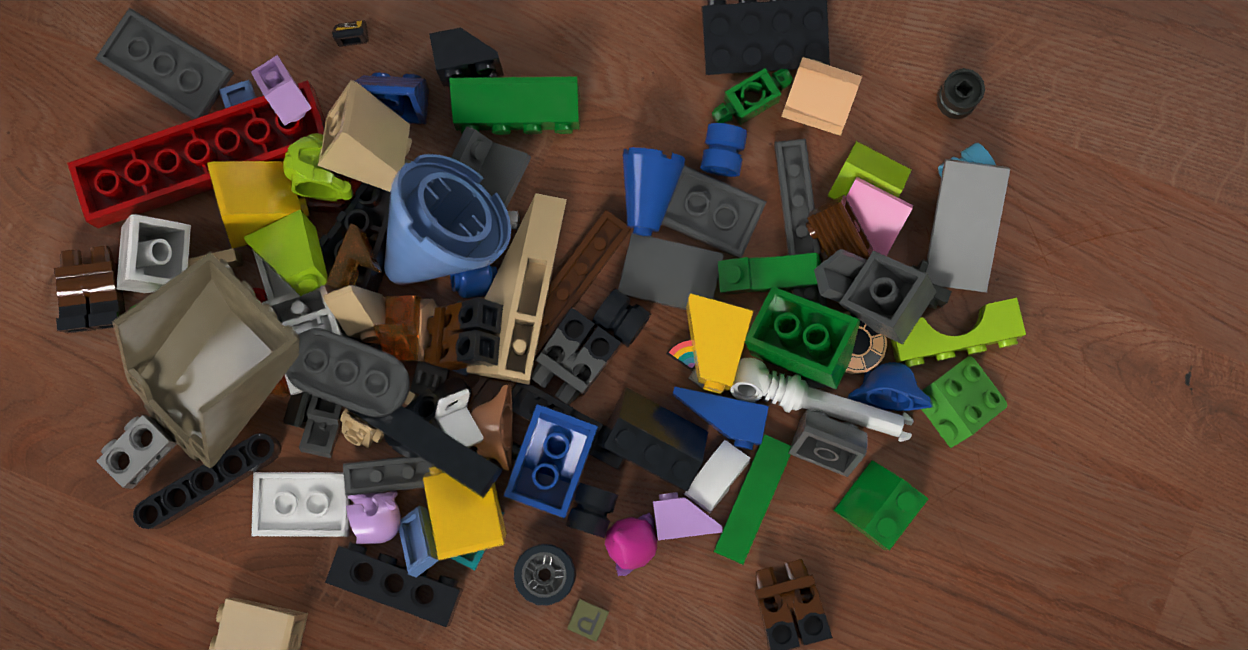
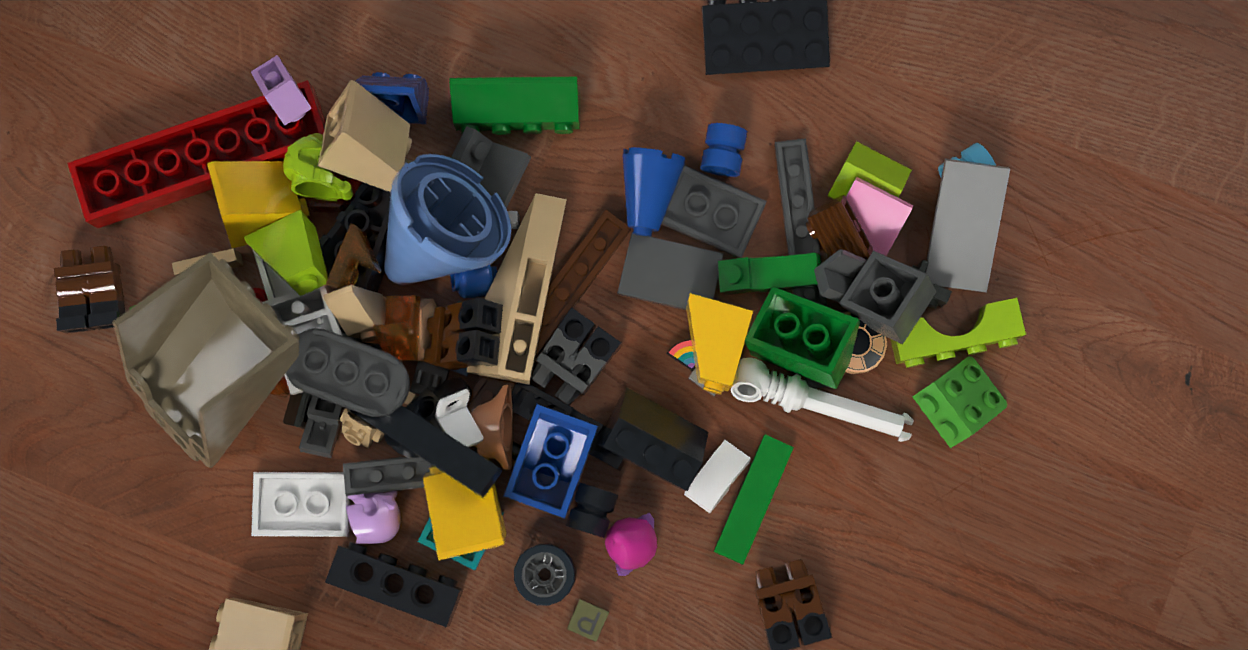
dark grey tile [95,8,234,119] -> none
light grey brick [97,415,177,489] -> none
white slope [116,214,191,293] -> none
black beam [133,433,281,529] -> none
medium blue tile [219,80,256,108] -> none
black slope [332,20,369,47] -> none
medium blue tile [399,505,439,577] -> none
black slope [429,27,504,88] -> none
black wheel [592,288,652,347] -> none
lavender slope [653,492,722,540] -> none
blue slope [673,386,769,450] -> none
green piece [712,68,793,125] -> none
light nougat slope [781,57,862,136] -> none
dark grey slope [788,409,867,477] -> none
green slope [833,460,928,551] -> none
blue hat [848,362,932,411] -> none
pearl dark grey wheel [936,68,985,119] -> none

